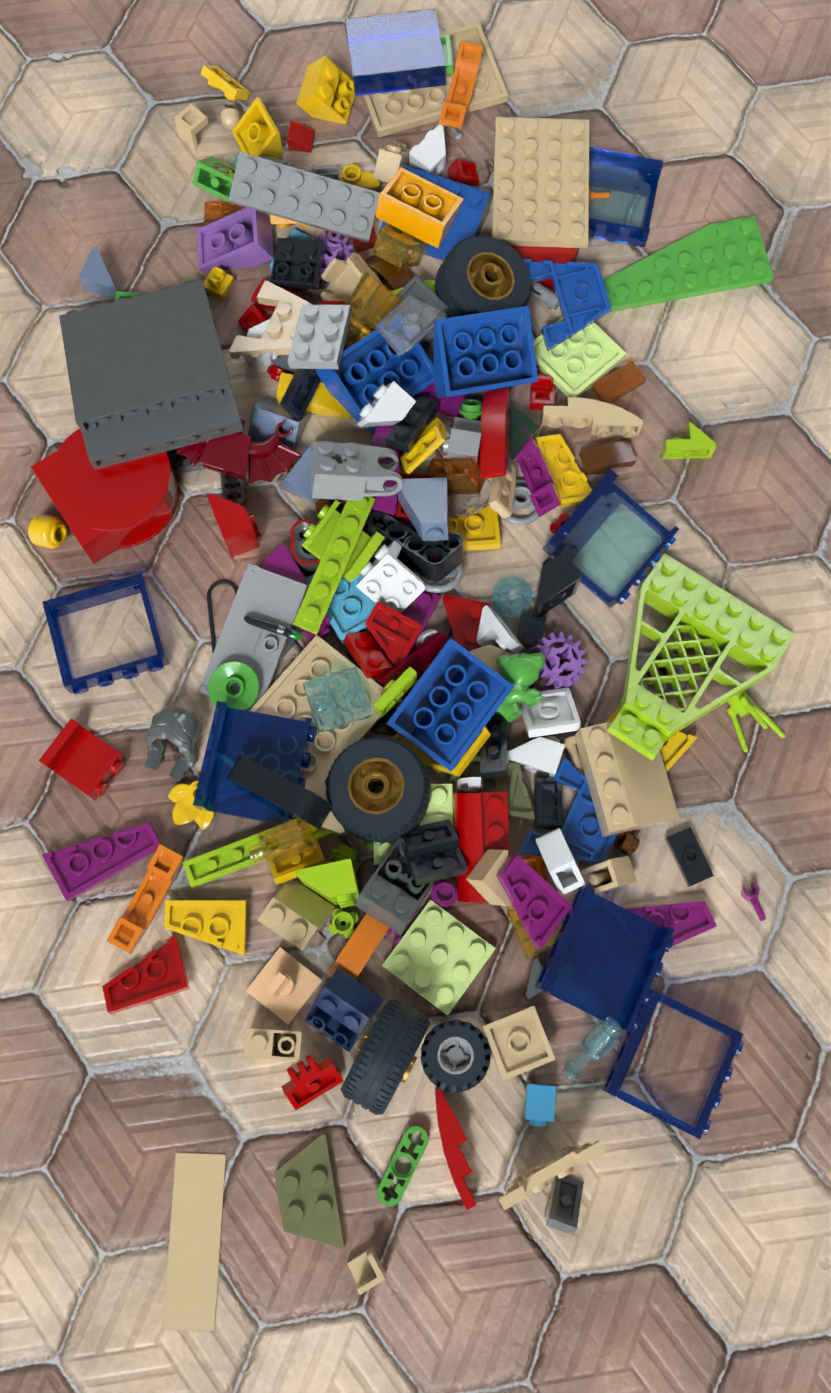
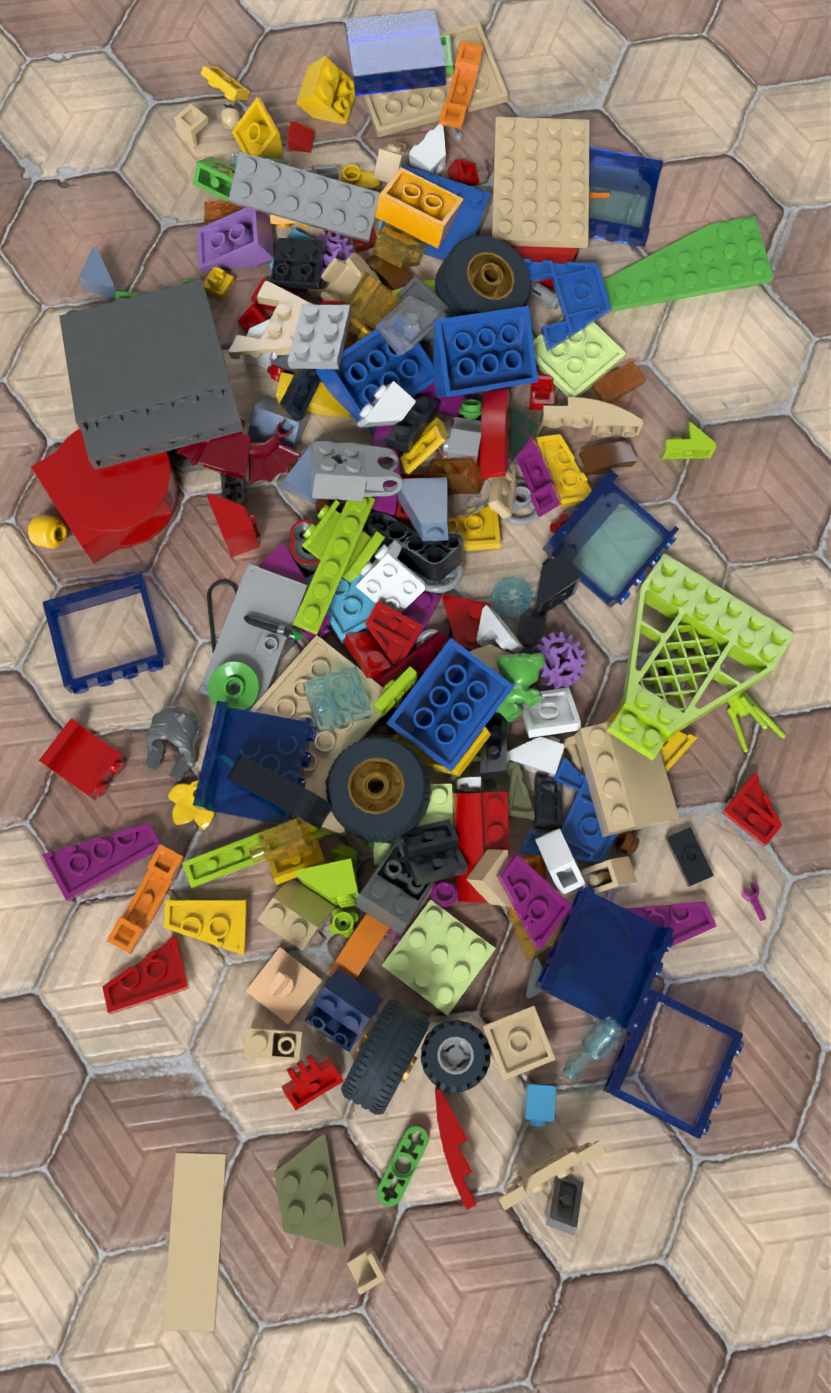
none -> red wing [721,773,782,847]

